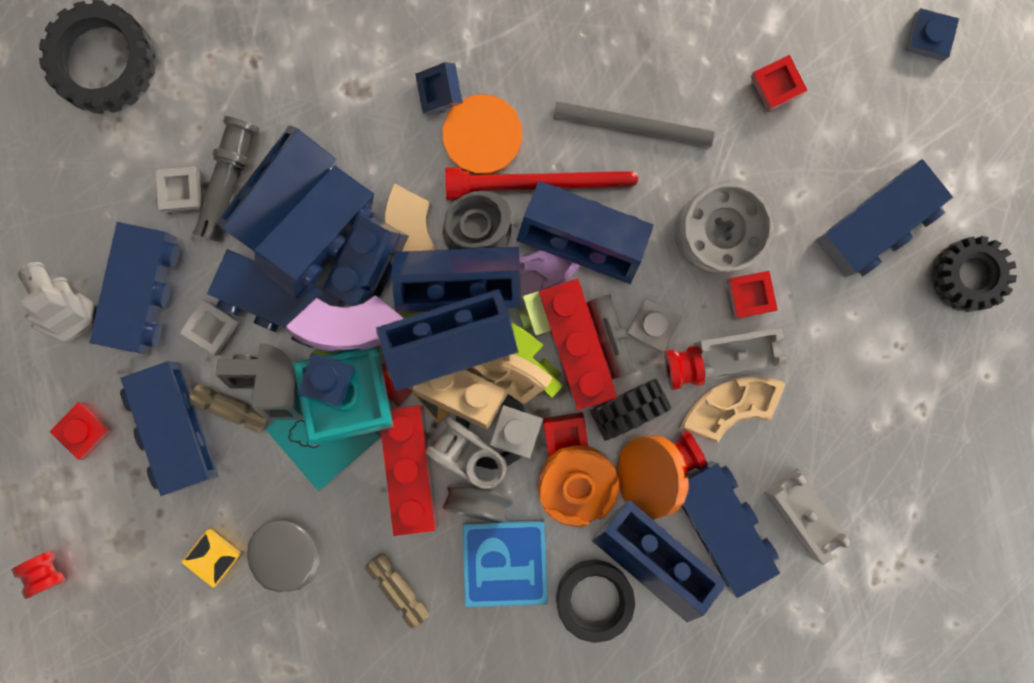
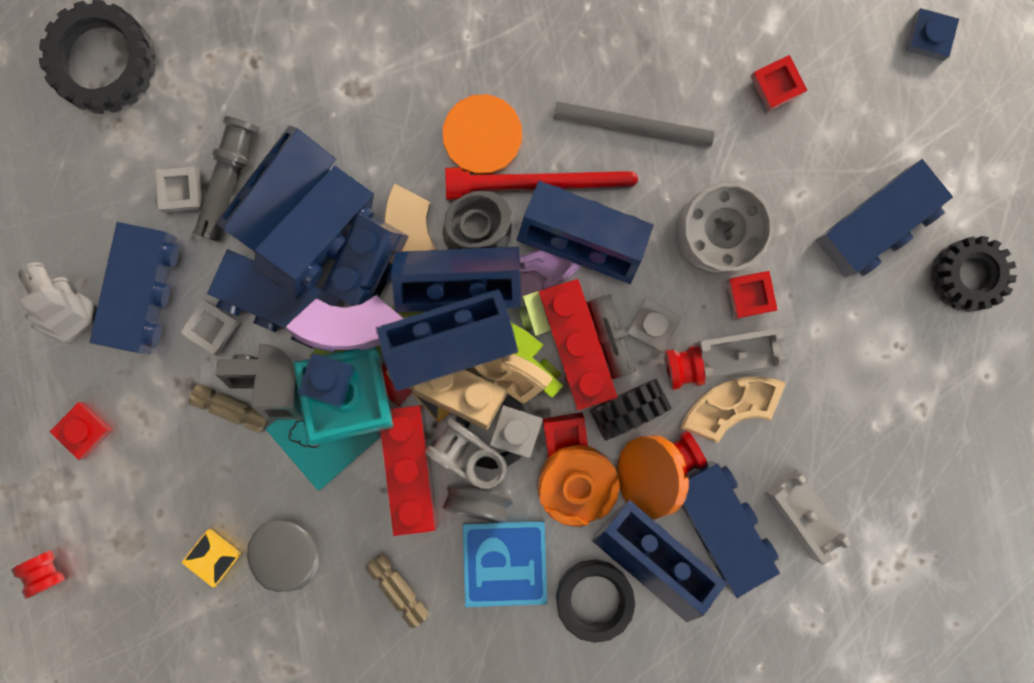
dark blue brick [120,361,219,496] -> none
dark blue plate [415,62,463,114] -> none

